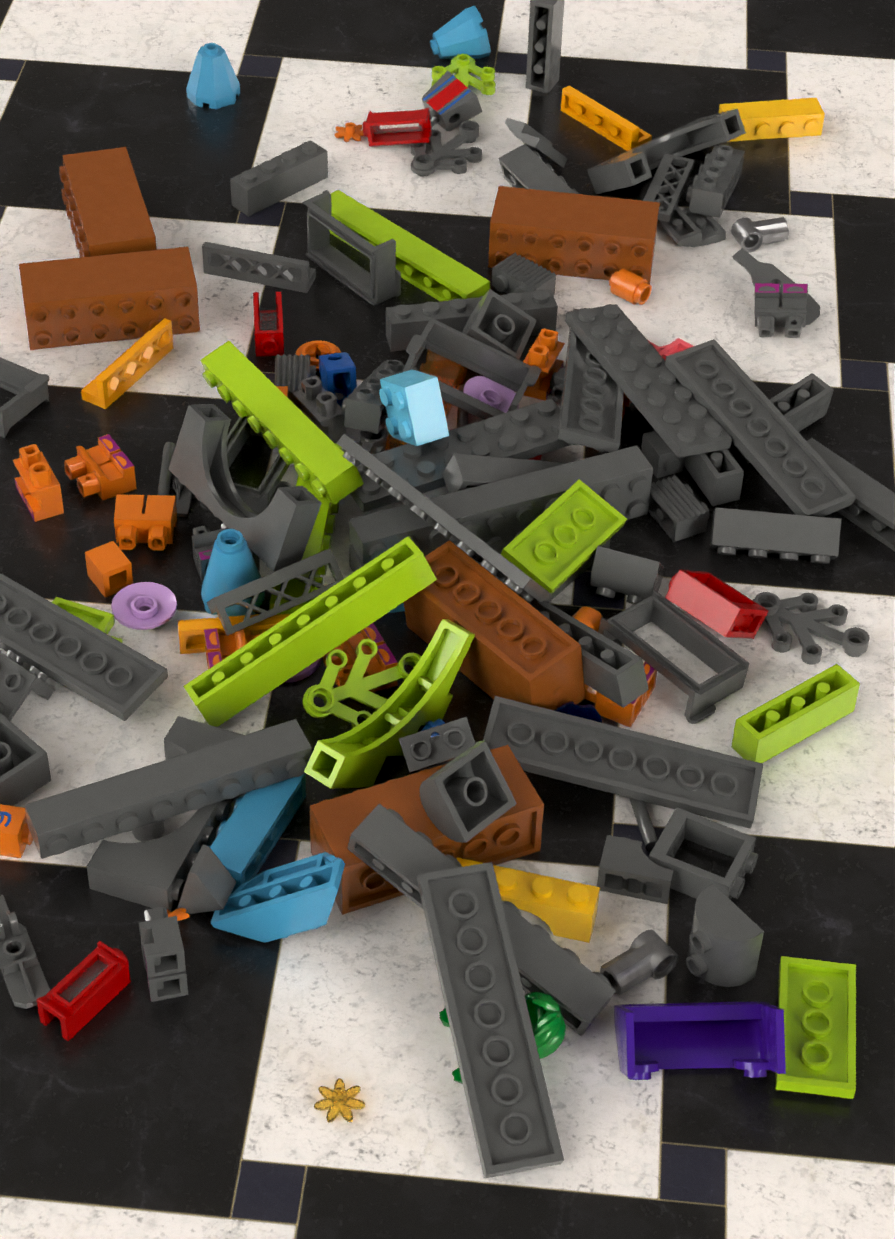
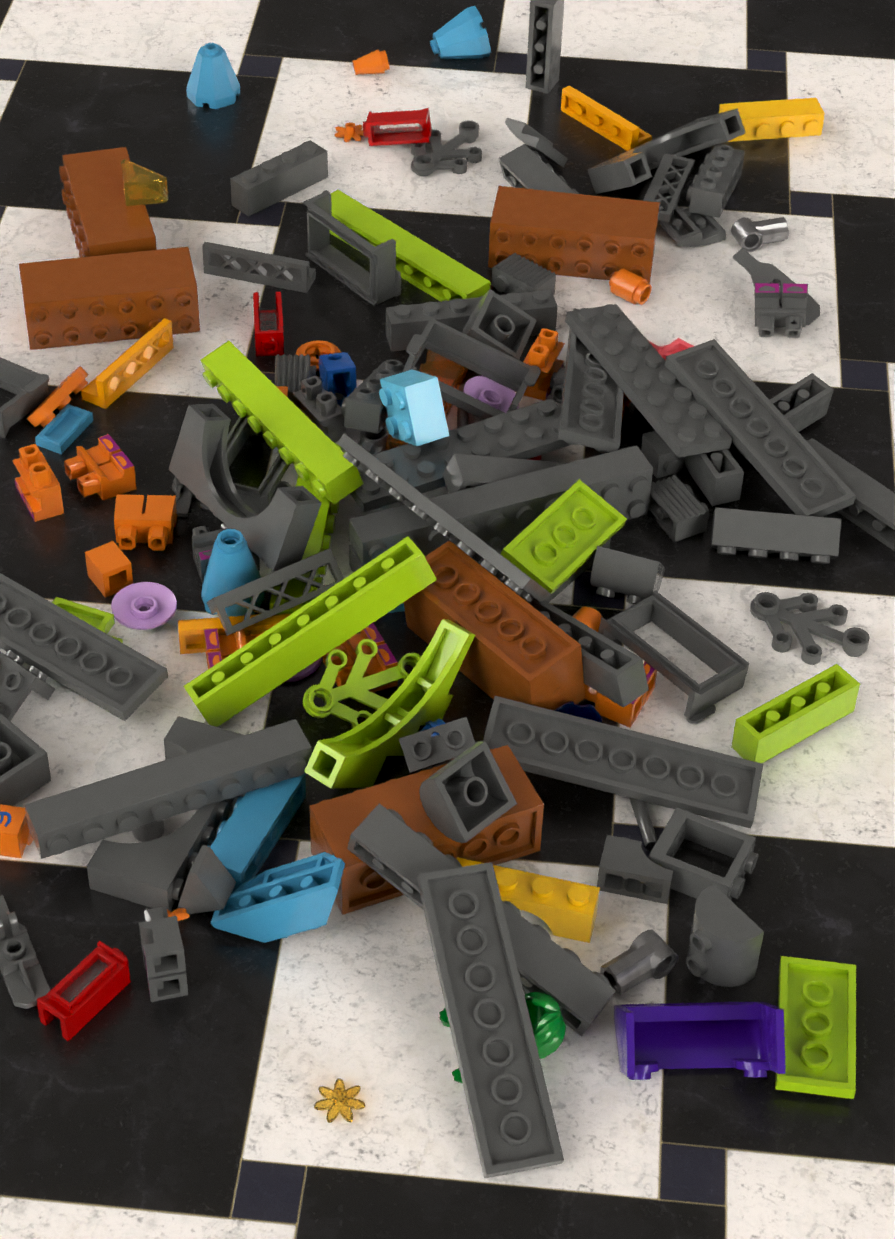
dark grey bar [157,442,176,495] -> none
dark grey torso [422,71,482,131] -> none
lime plant [432,54,496,95] -> none
window [665,570,769,639] -> none
none -> orange plate [26,366,89,428]
none -> dark azure tile [35,404,94,454]
none -> clear yellow slope [121,159,168,206]
none -> orange cone [352,49,390,75]

